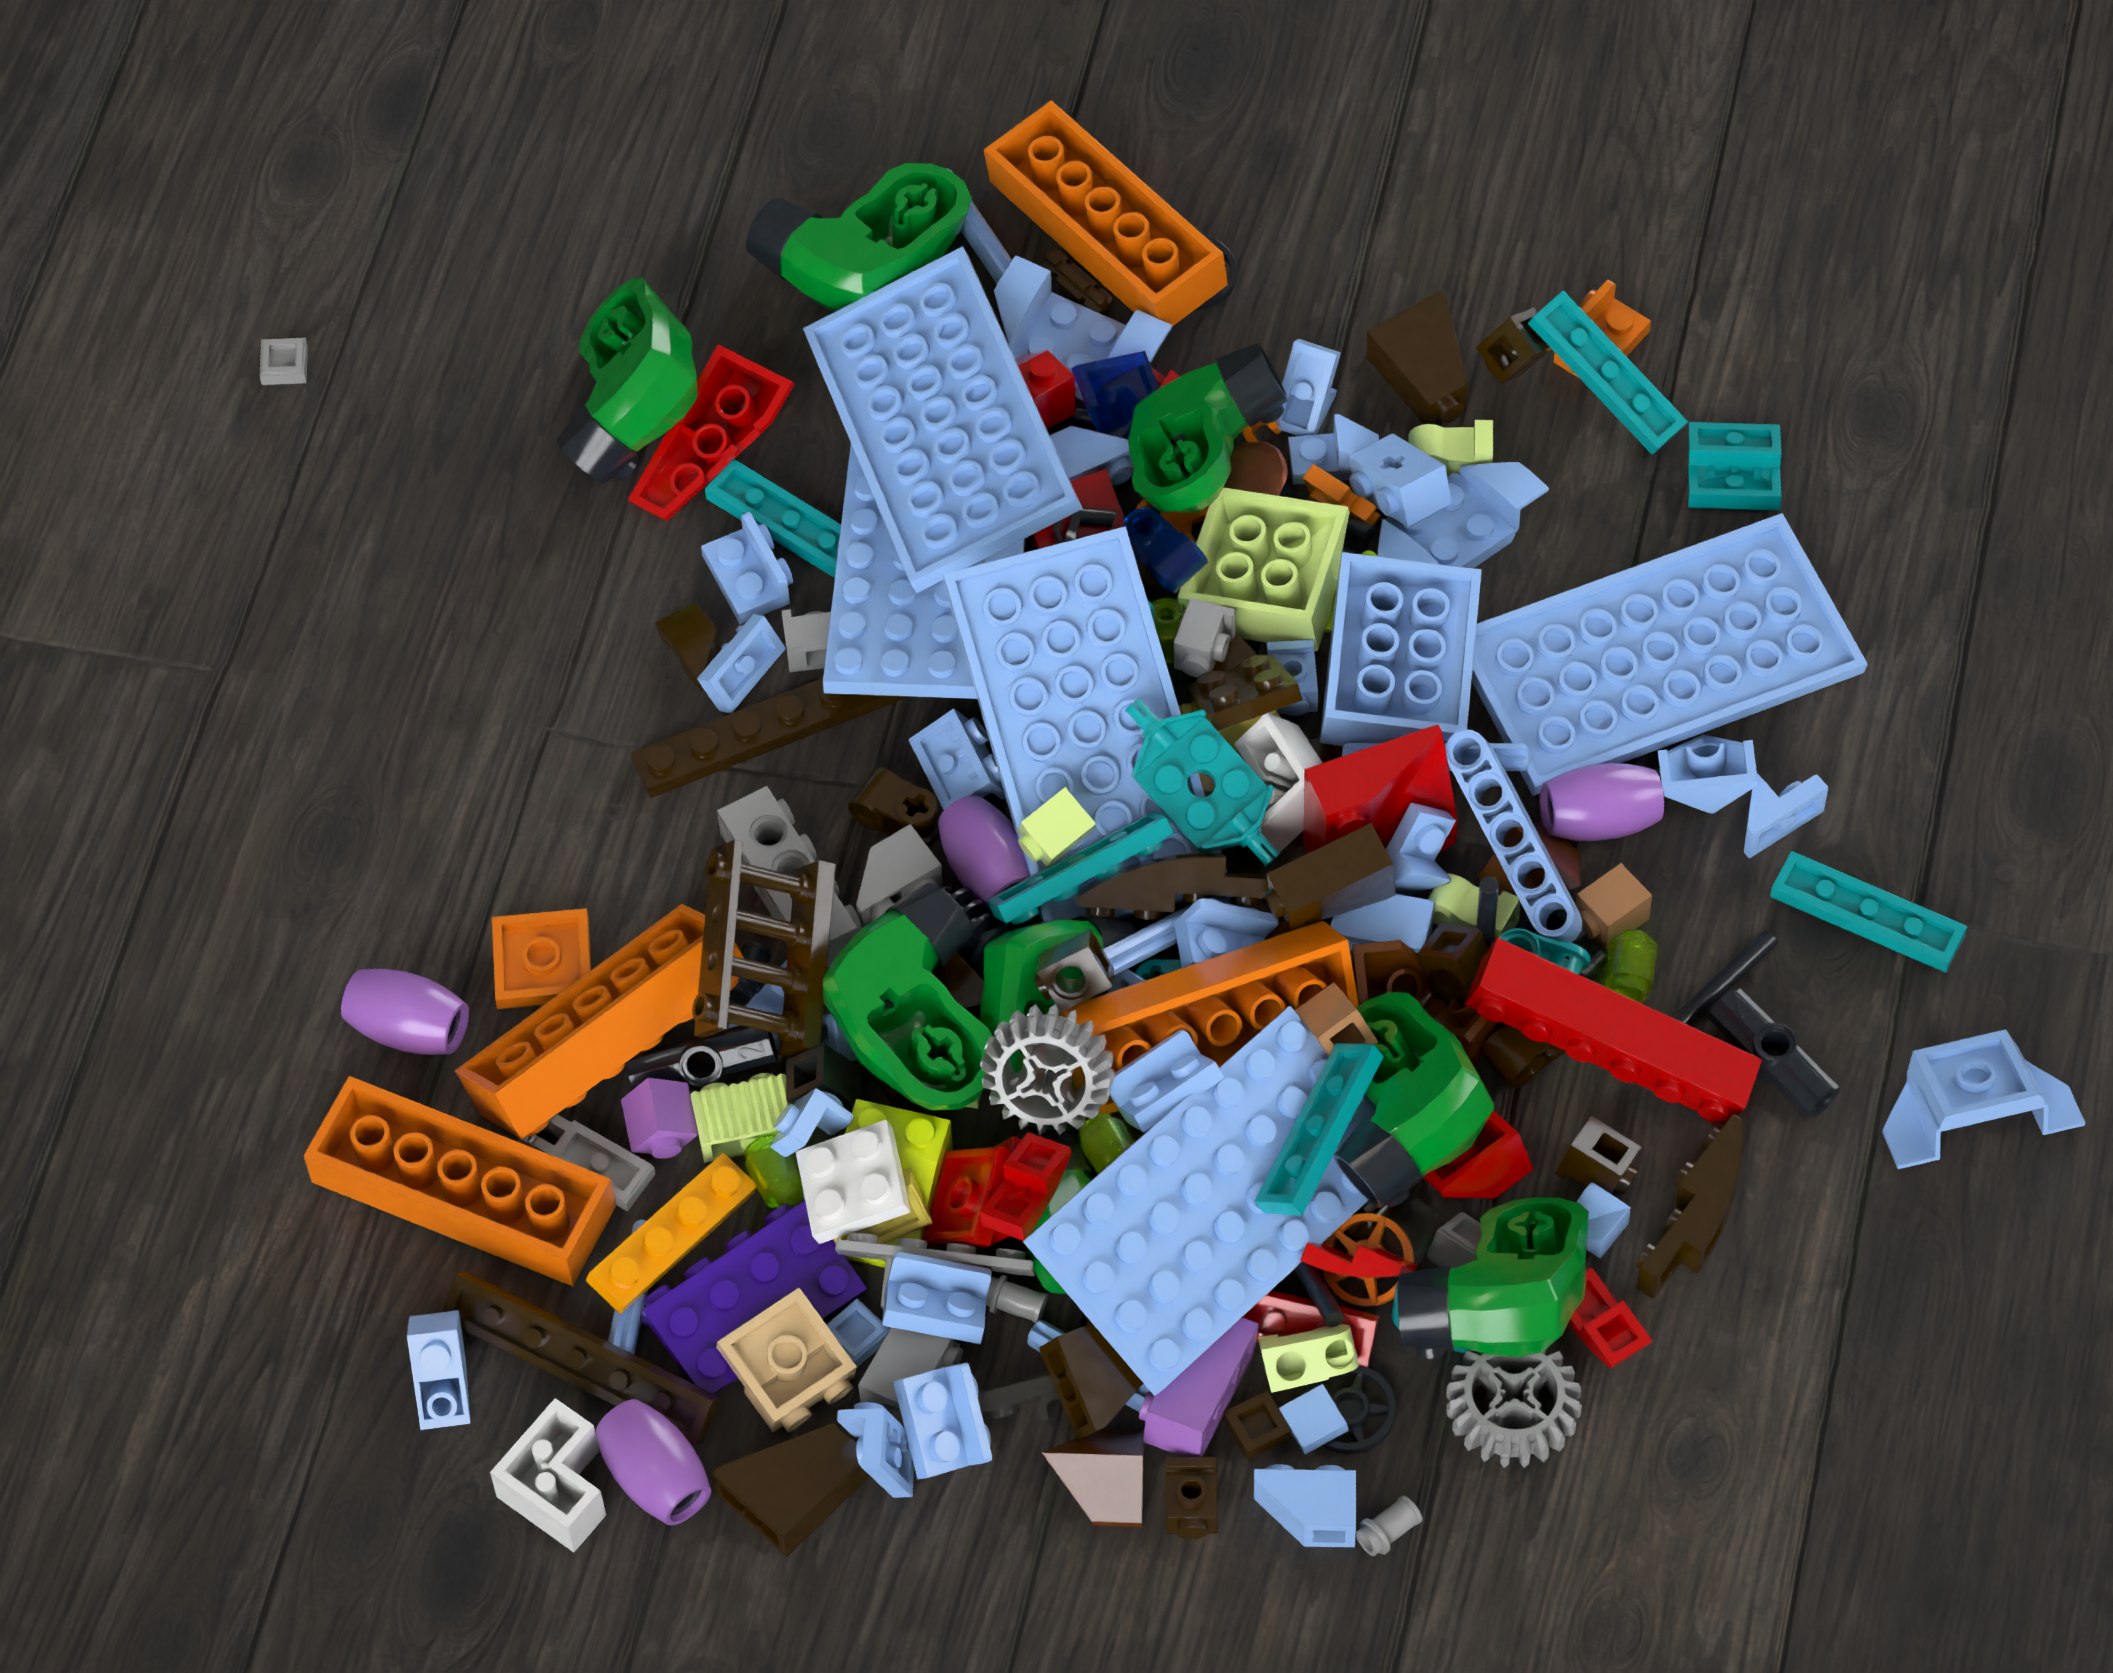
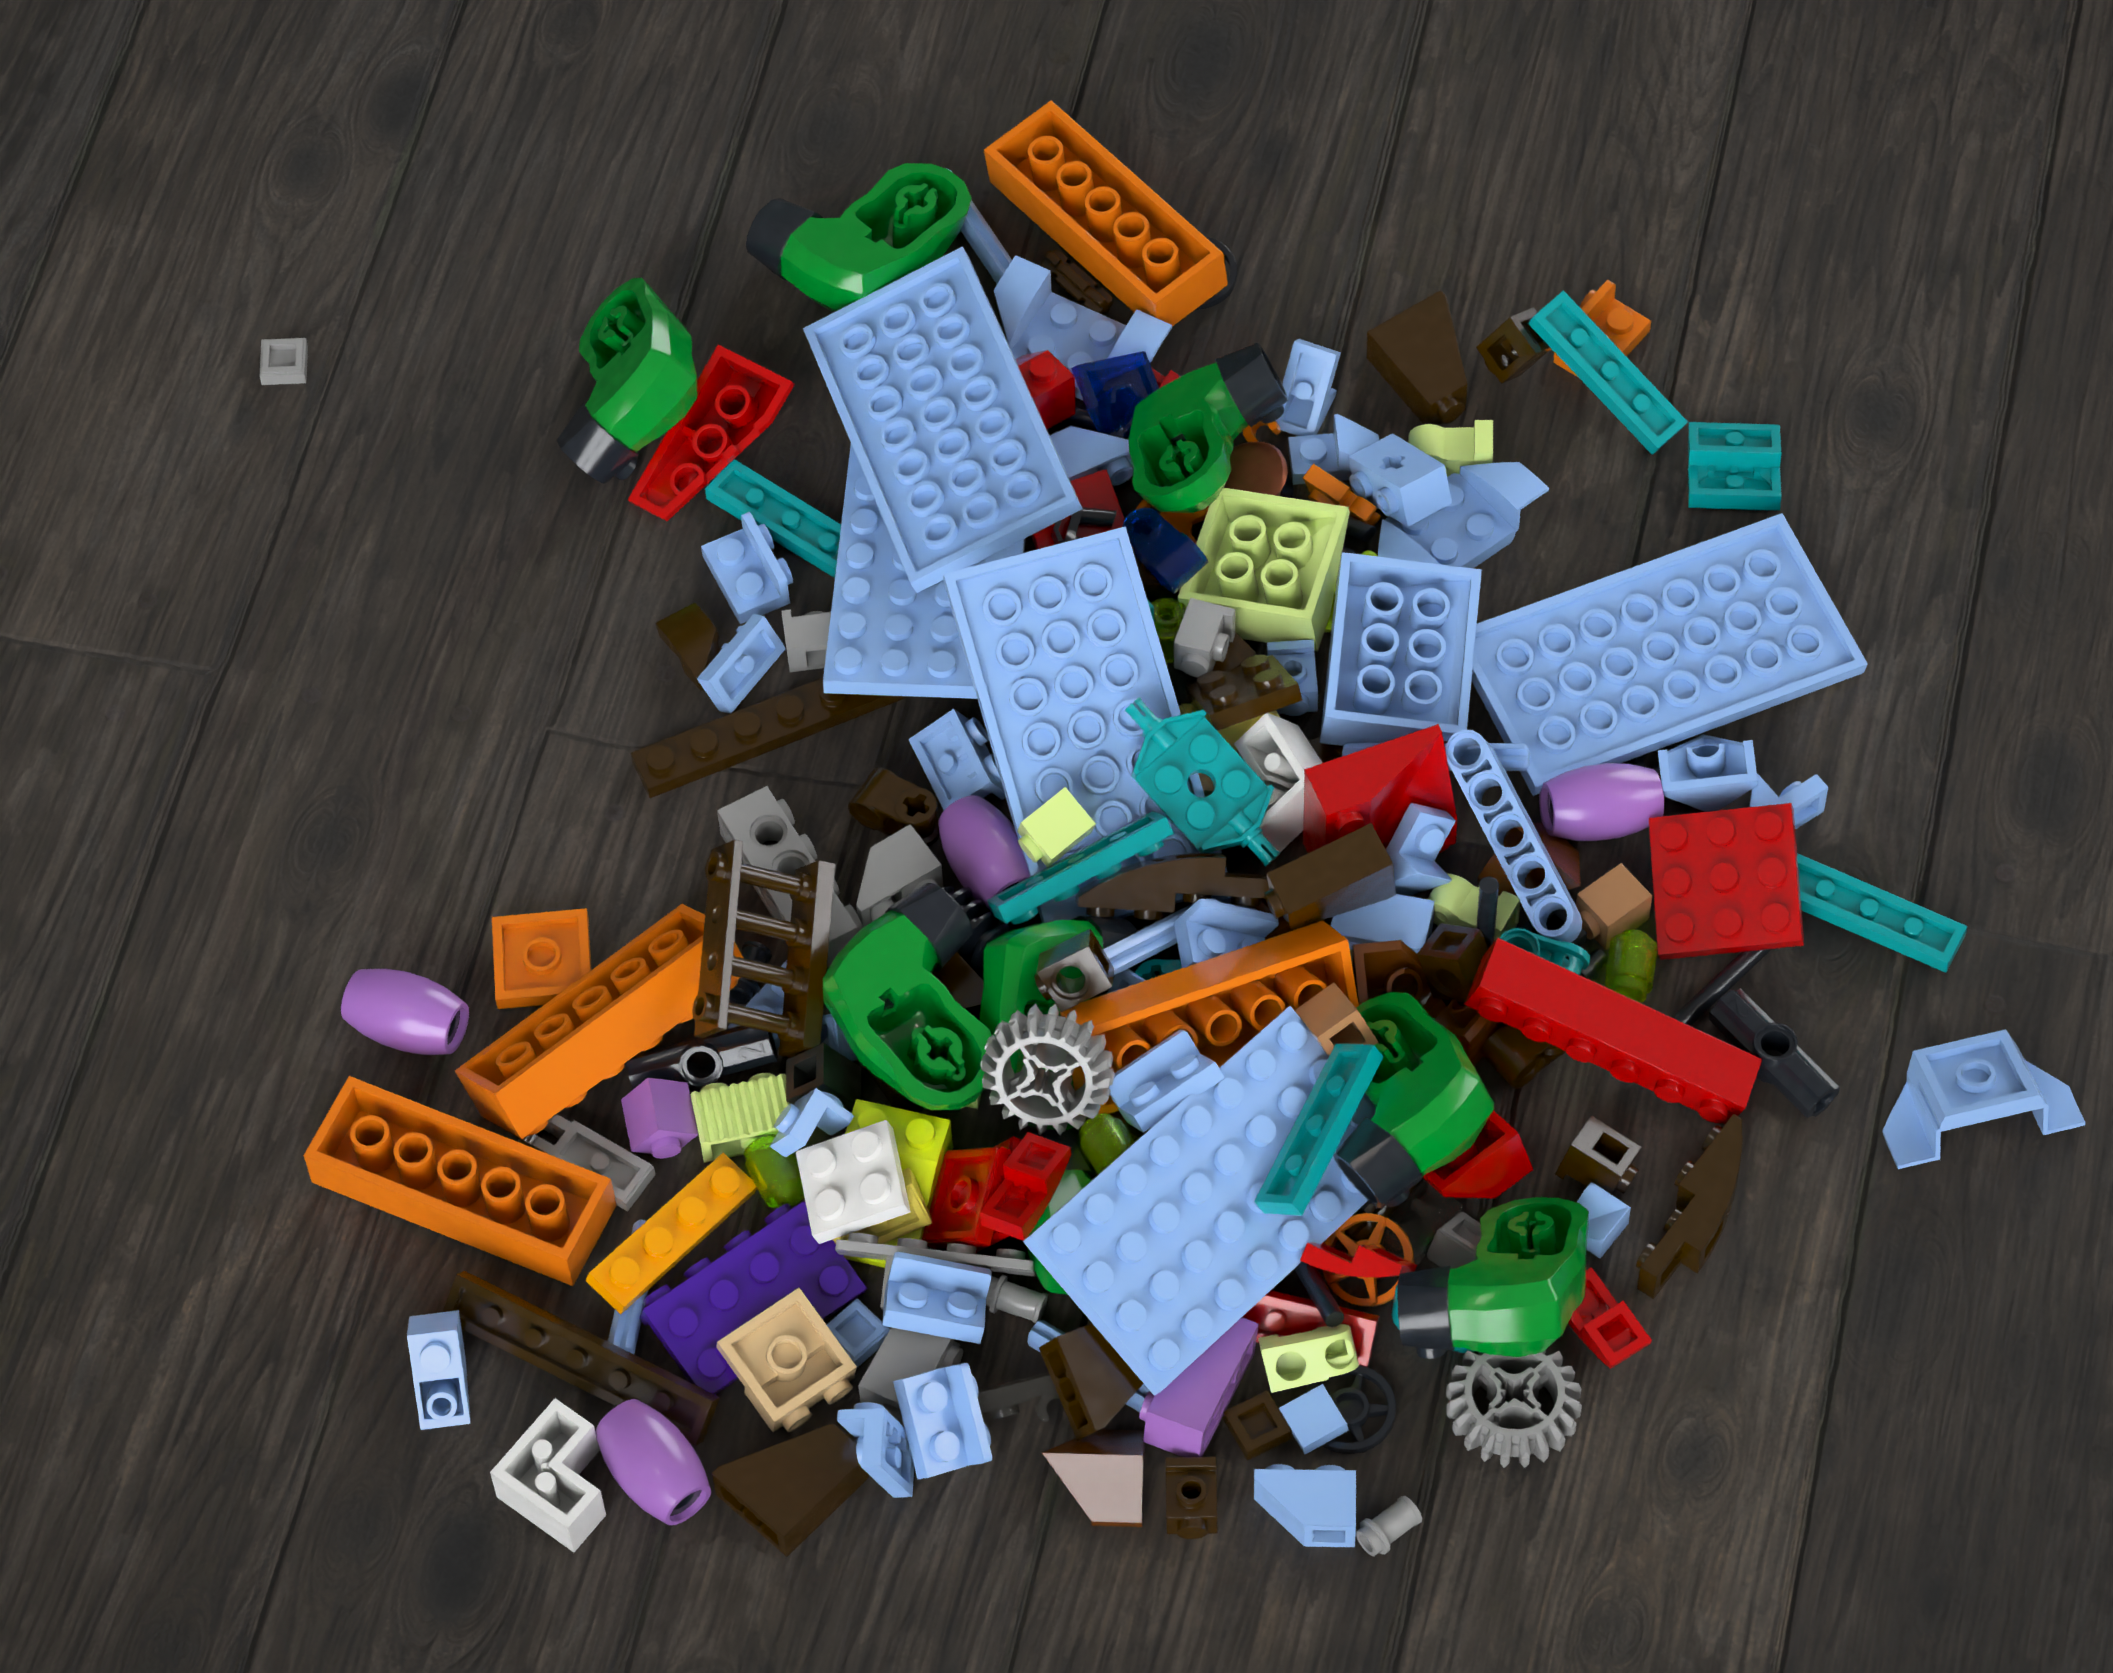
none -> red plate [1649,803,1804,960]

